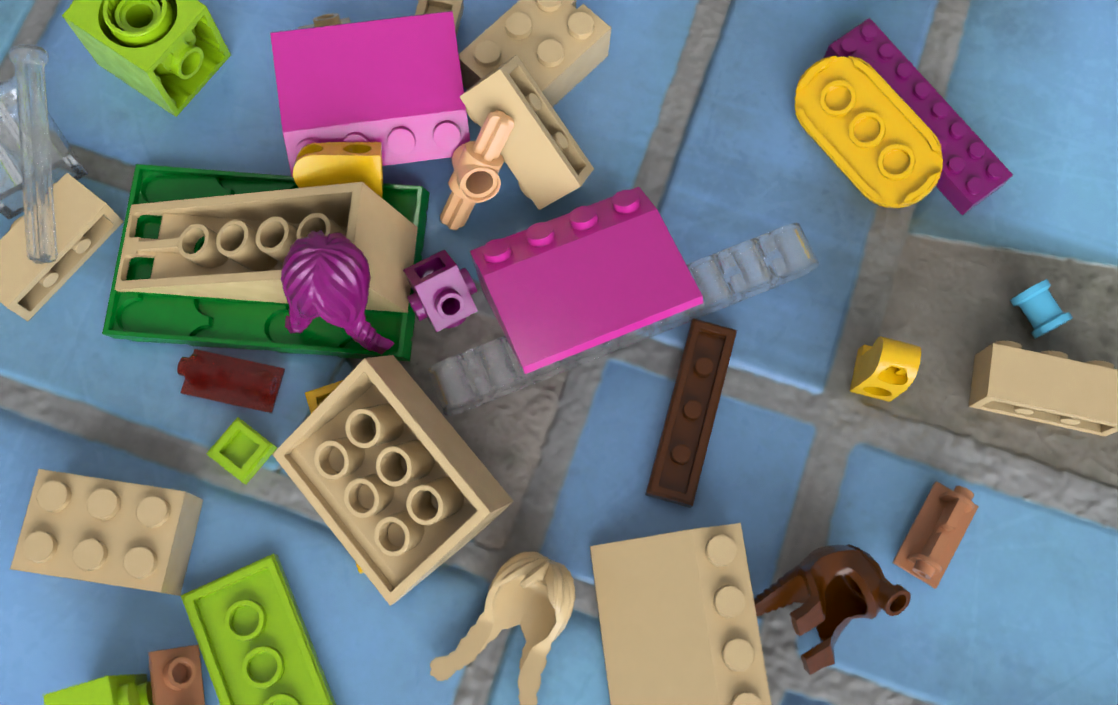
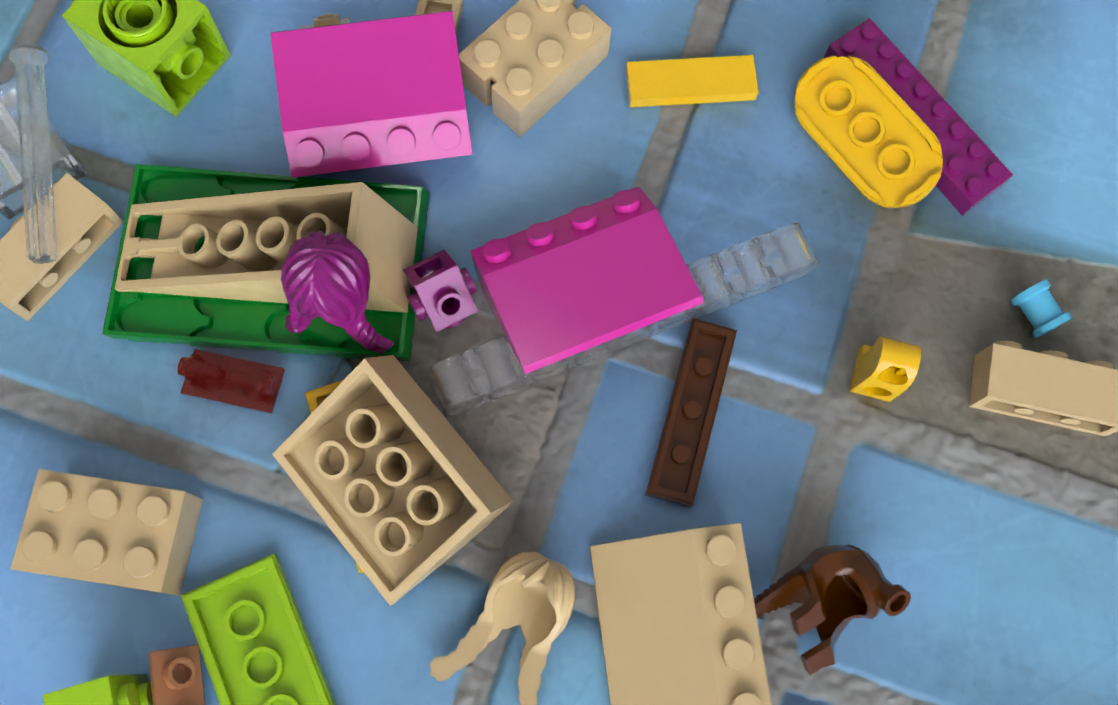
lime tile [206,417,277,485] -> none
yellow leg [293,142,383,198] -> none
light nougat axle [440,110,514,231] -> none
tan brick [460,55,594,210] -> none
nougat hinge [892,481,979,589] -> none
none -> yellow tile [626,55,759,107]

